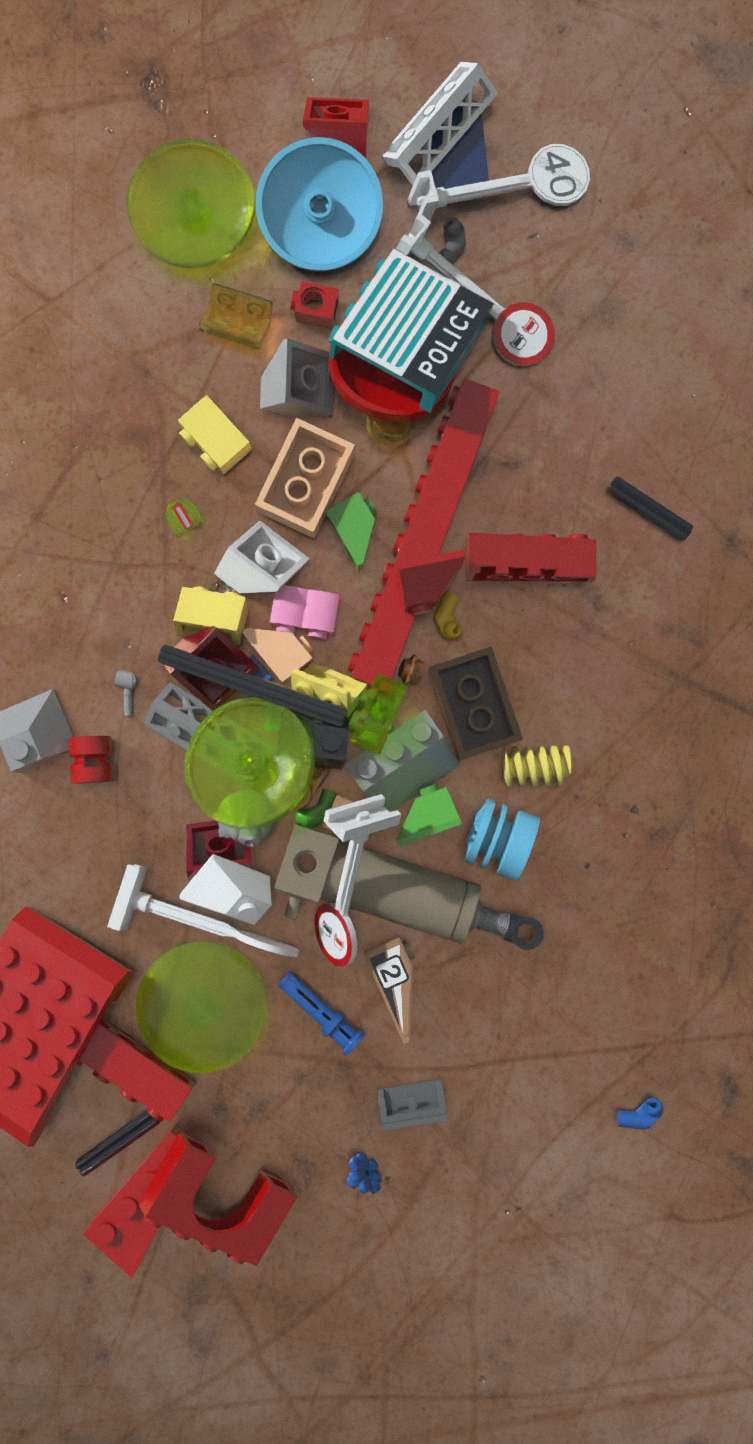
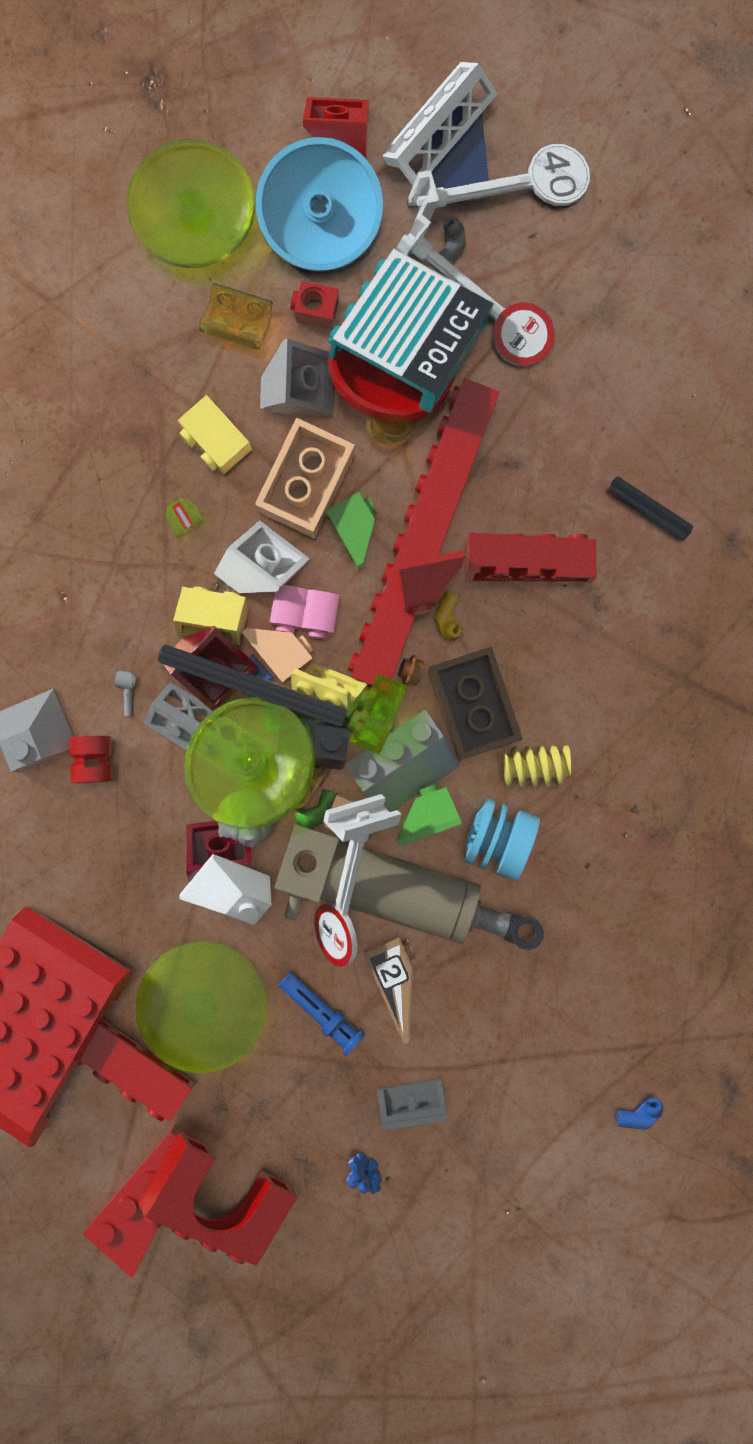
black axle [75,1111,161,1176] -> none
white piece [107,864,299,957] -> none

